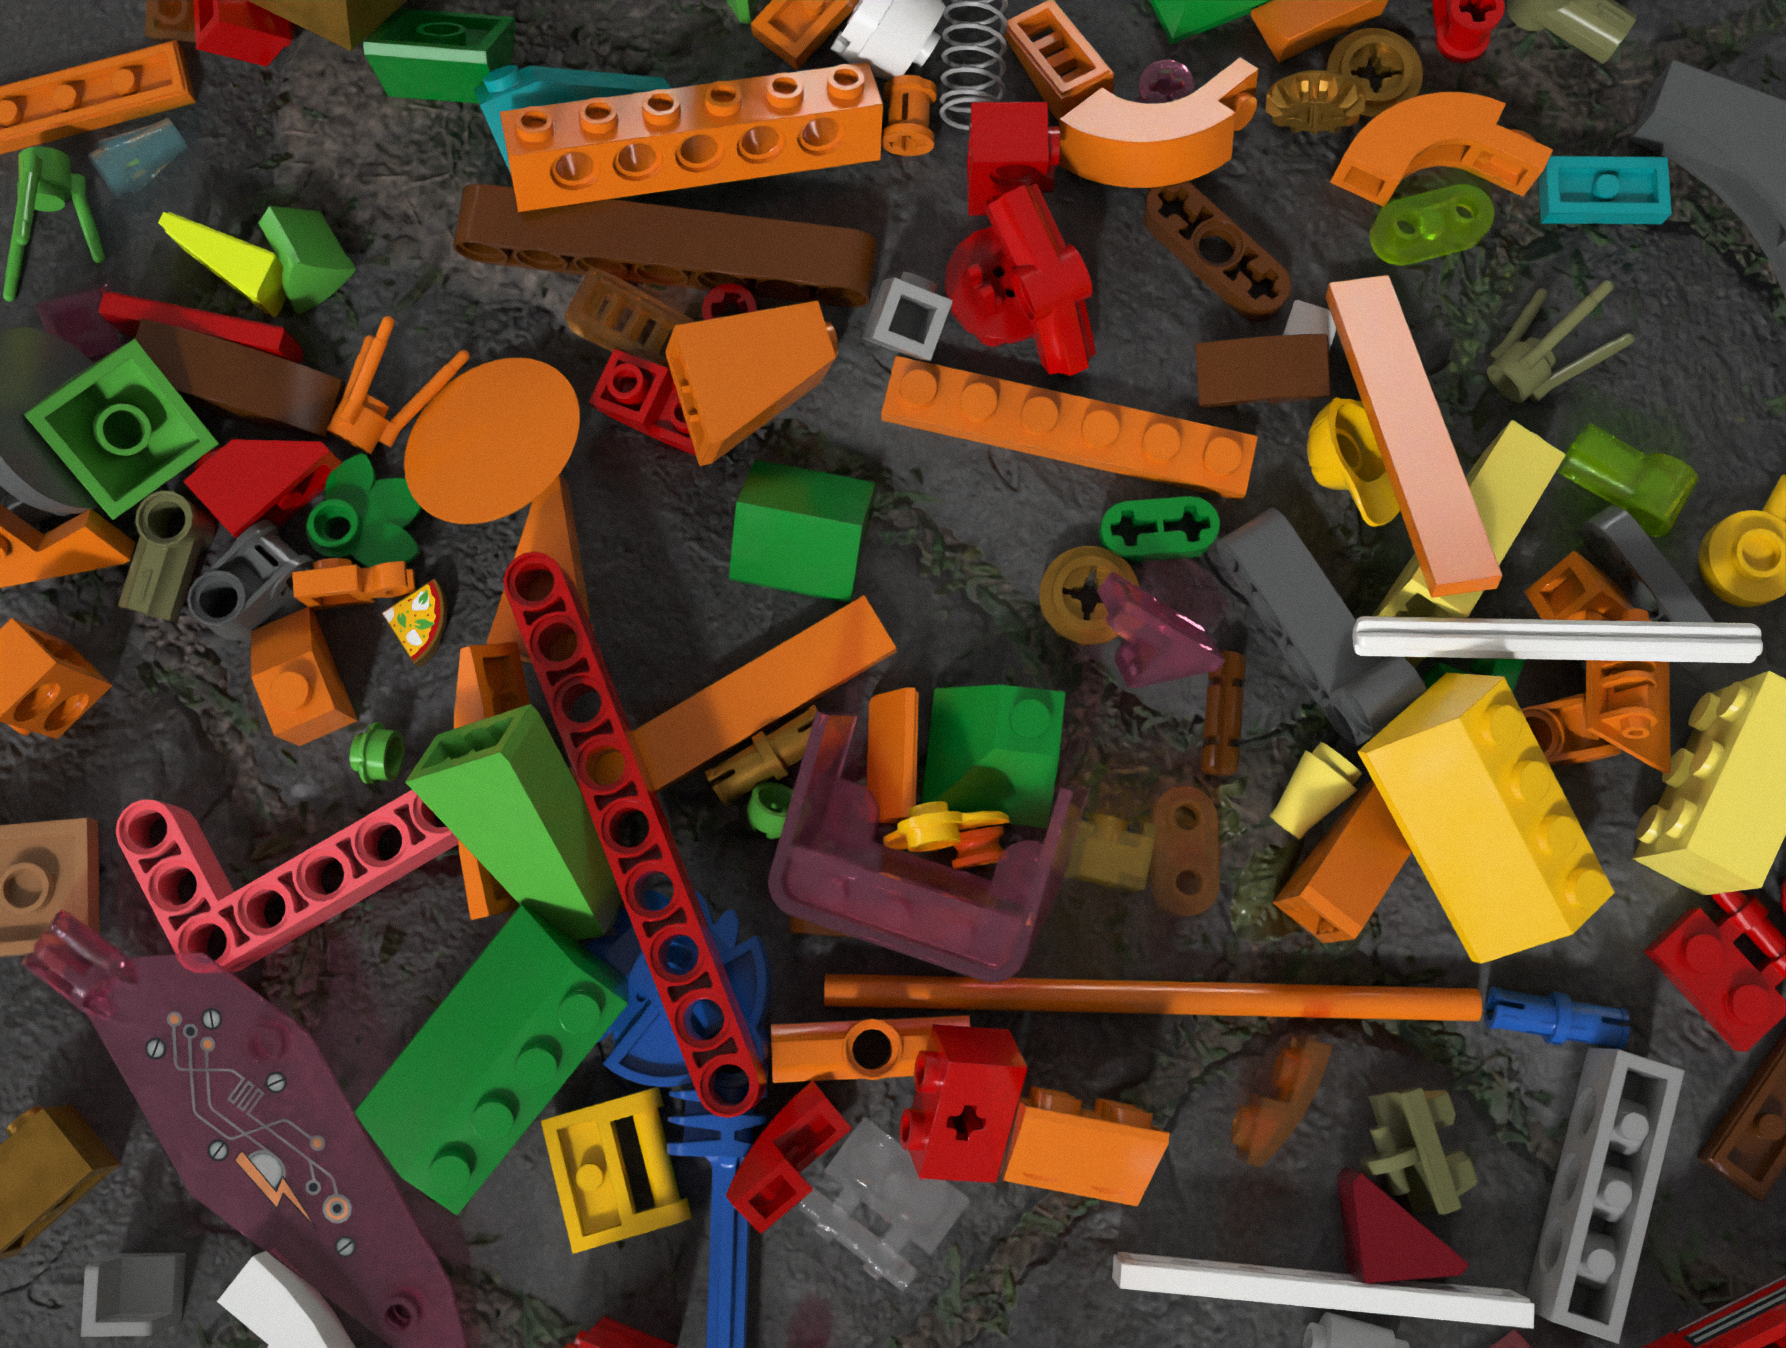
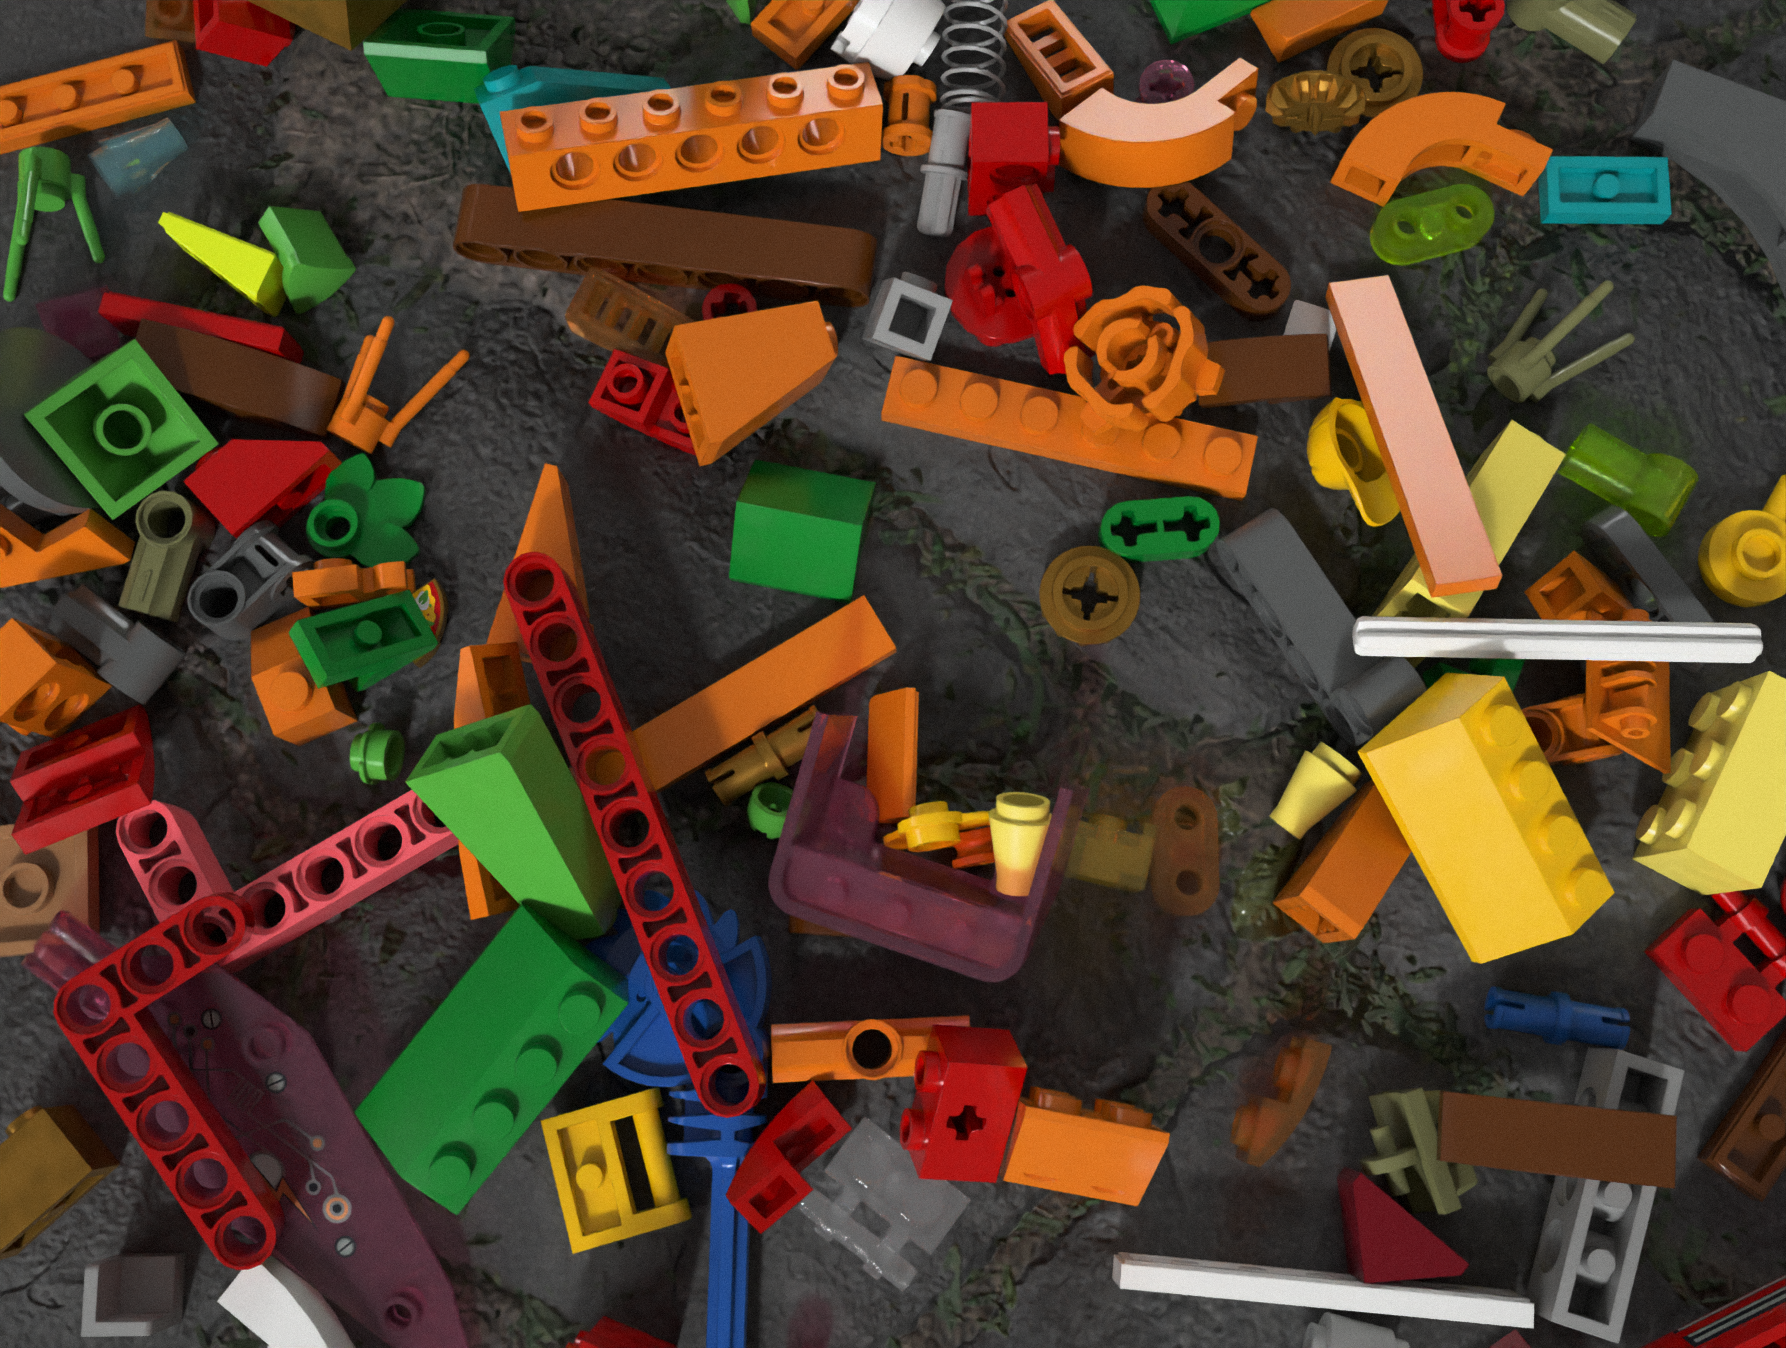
orange sticker [404,358,580,524] -> none
orange piece [824,973,1482,1021] -> none
green slope [922,685,1066,829] -> none
clear pink slope [1097,571,1225,688] -> none
reddish brown axle [1201,650,1246,776] -> none
none -> red slope [9,704,155,855]
none -> dark grey piece [48,584,187,705]
none -> red beam [53,892,285,1270]
none -> green slope [288,590,438,692]
none -> light grey axle [917,109,970,237]
none -> light yellow cone [988,792,1056,896]
none -> orange piece [1063,285,1225,436]
none -> reddish brown slope [1437,1091,1677,1189]

